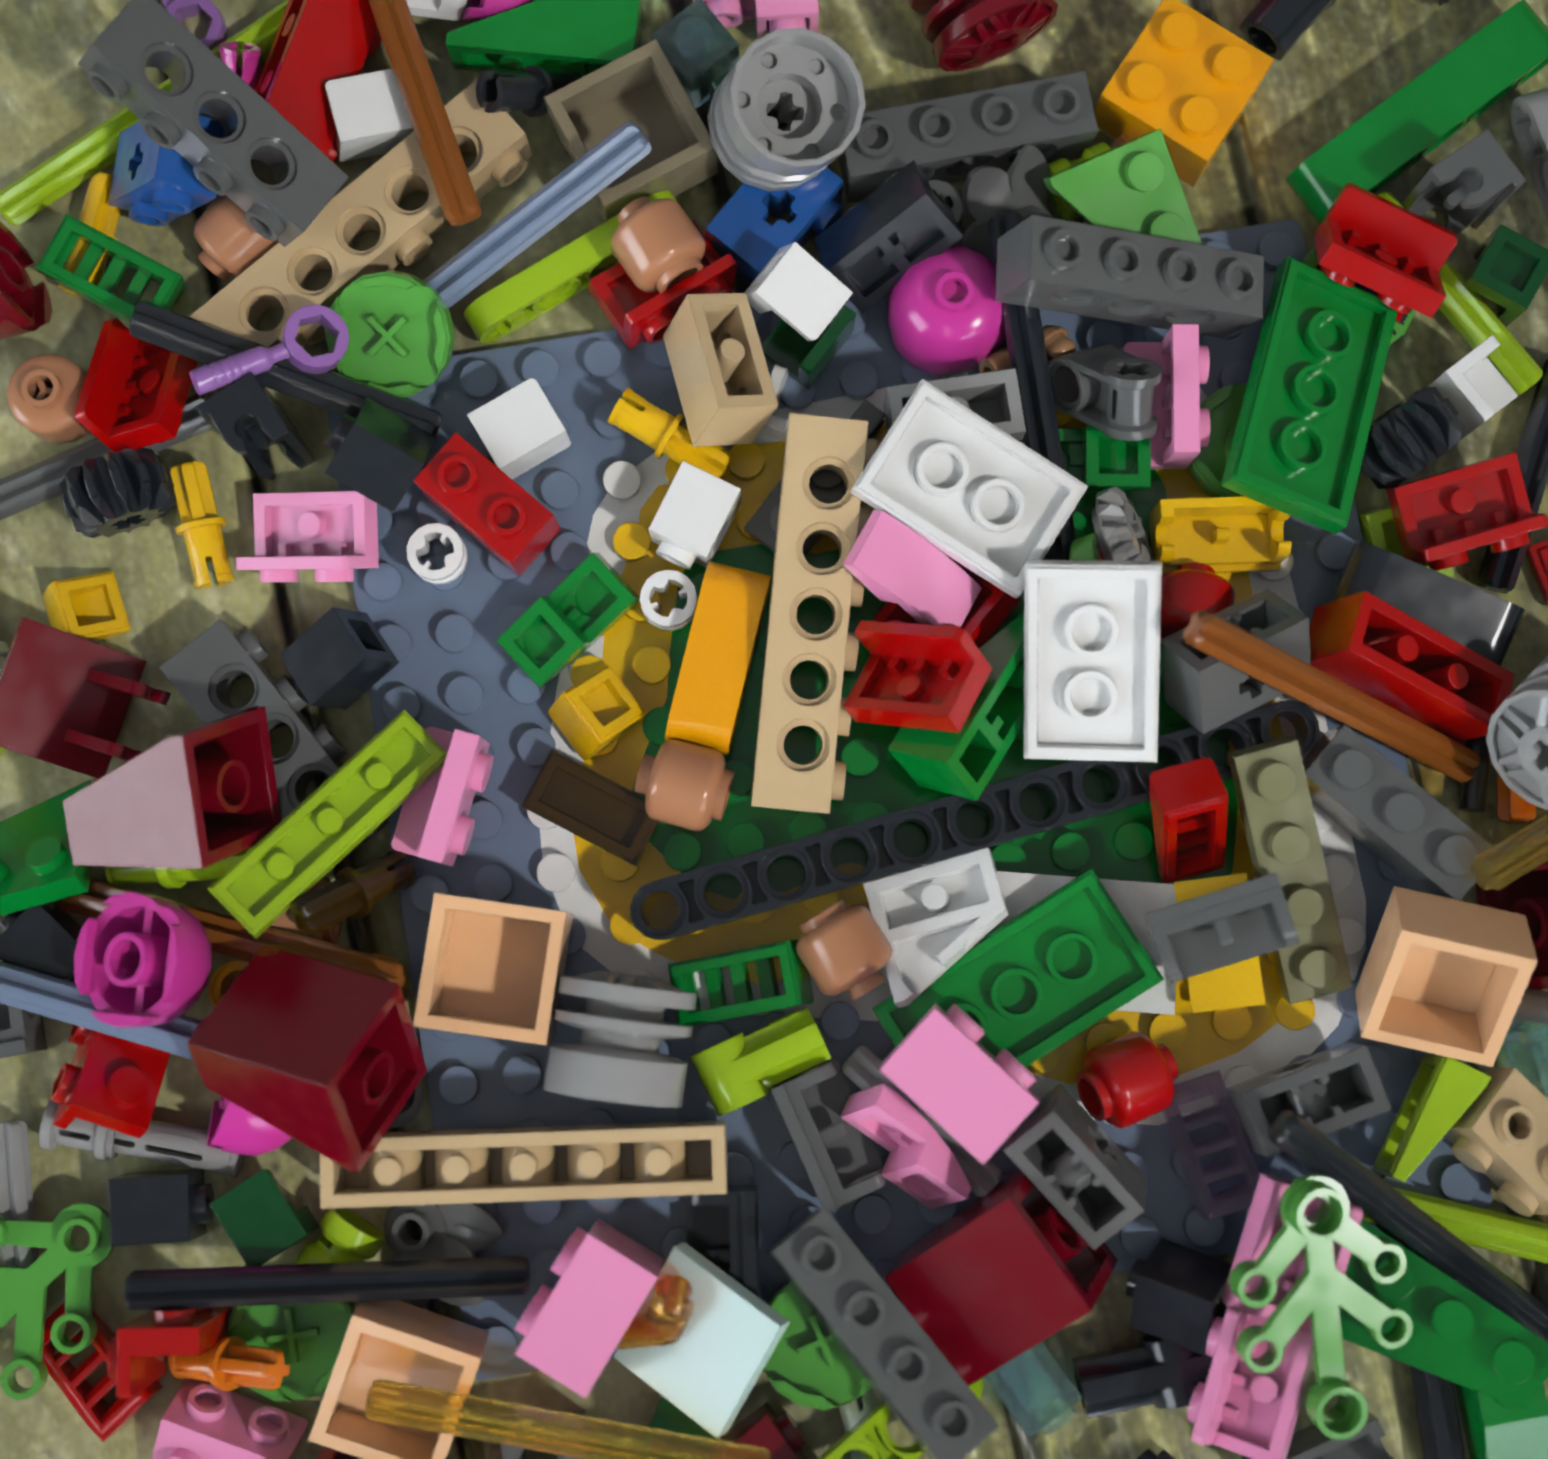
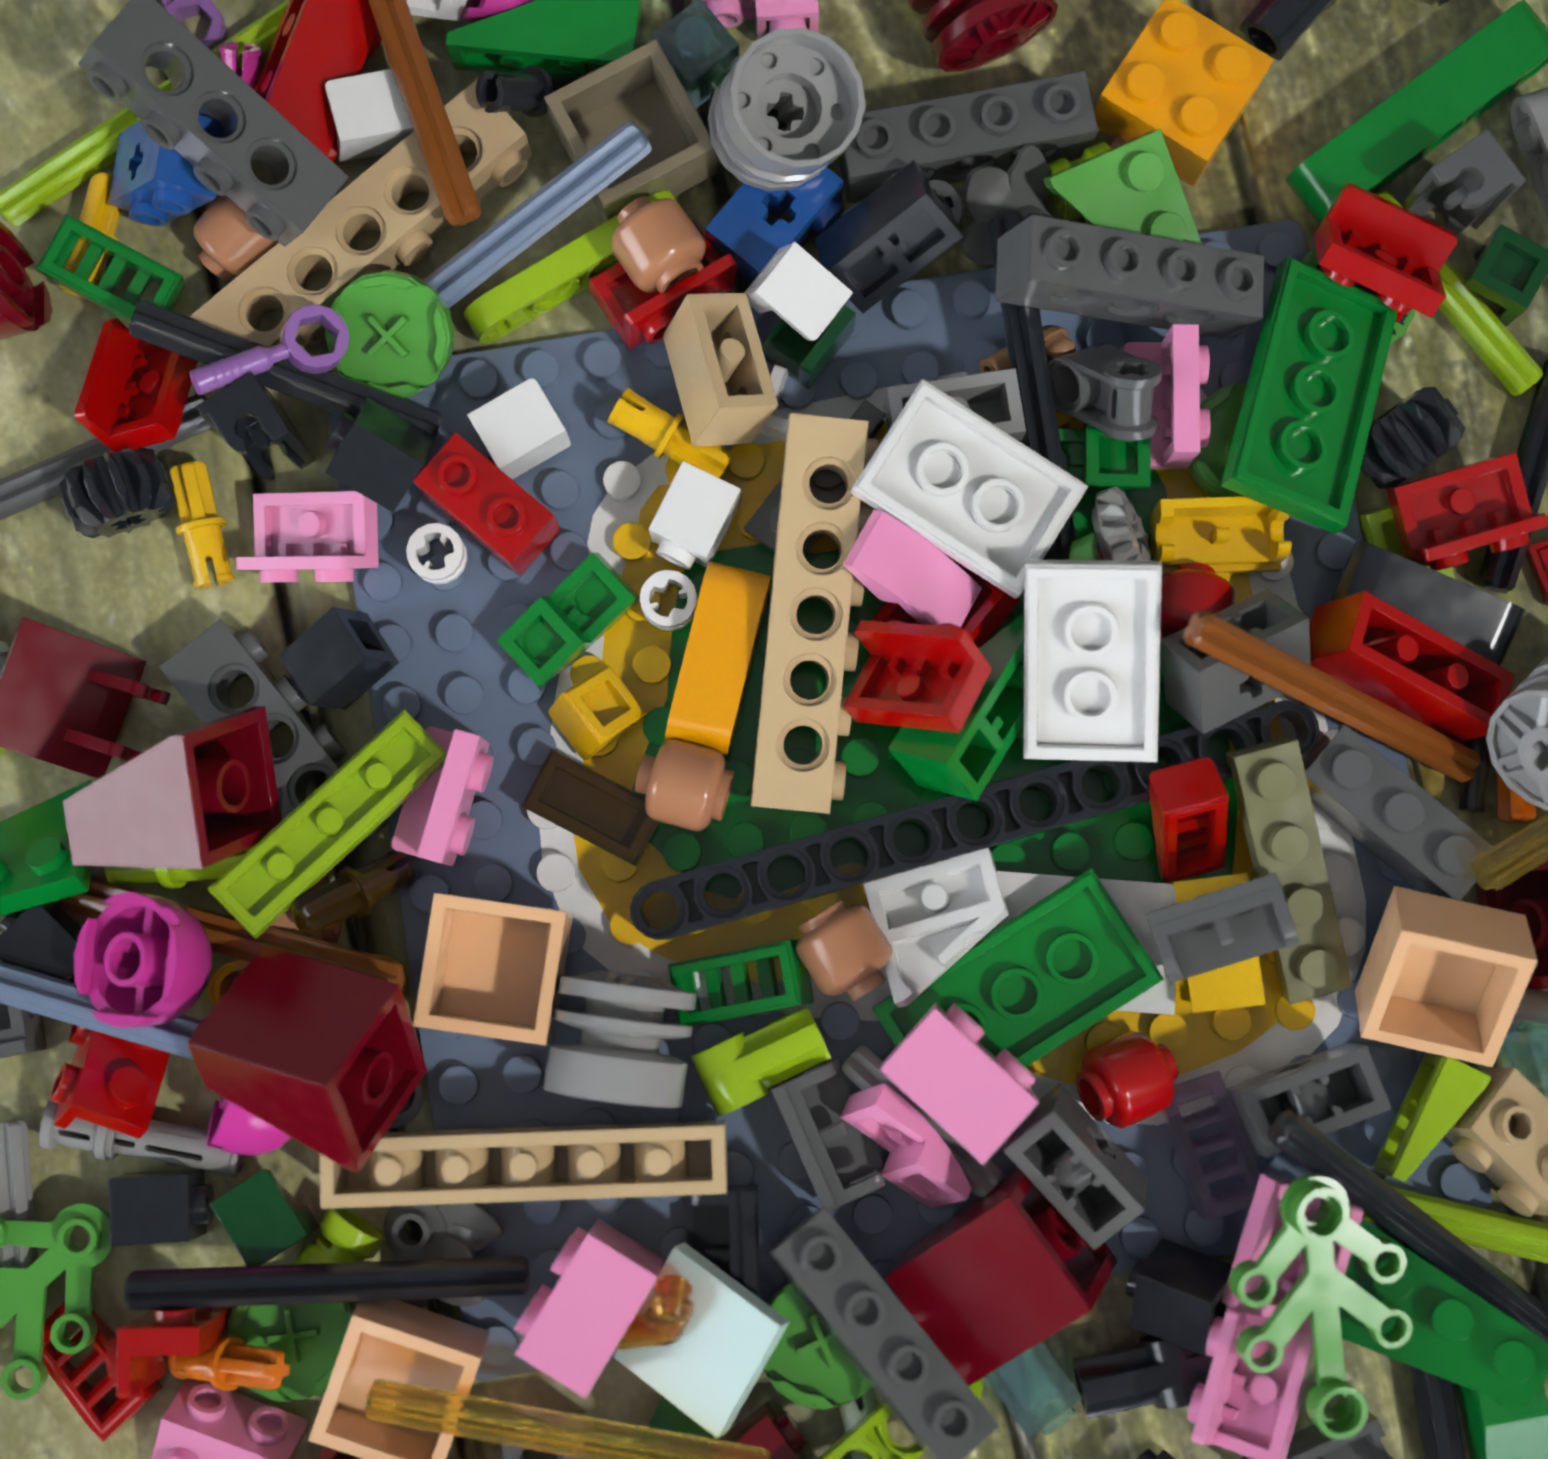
nougat head [7,353,90,444] -> none
yellow slope [42,571,131,643] -> none
dark pink cylinder [887,245,1006,376] -> none
white panel [1428,335,1518,439] -> none

